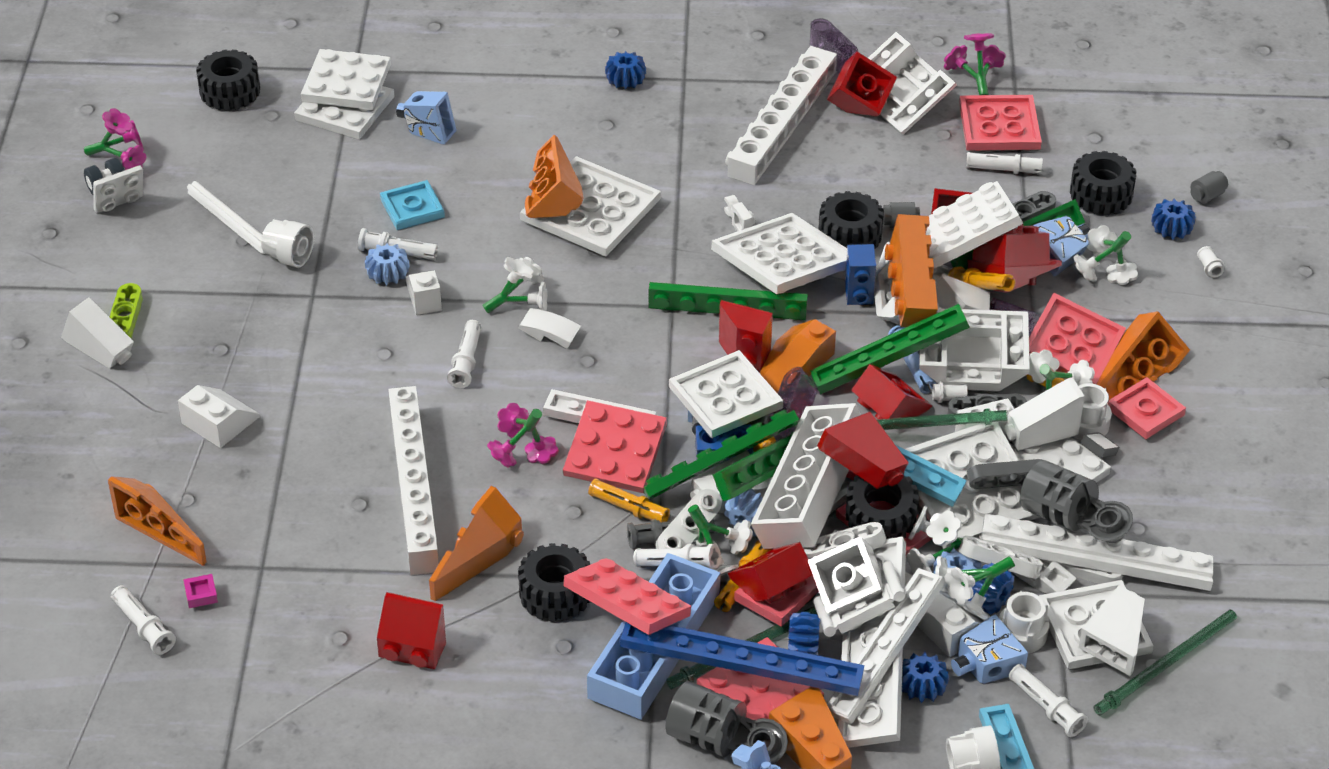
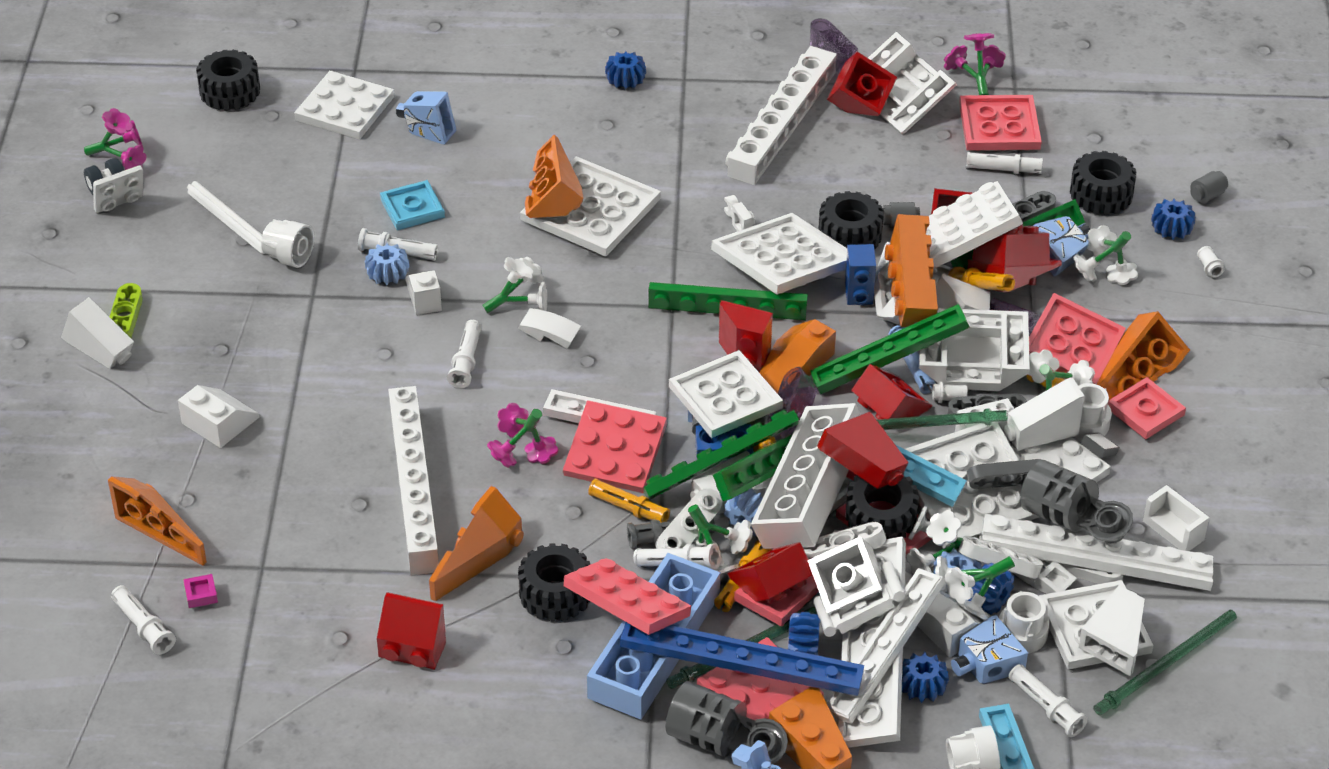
white plate [301,49,391,110] -> none
none -> white panel [1143,485,1209,551]

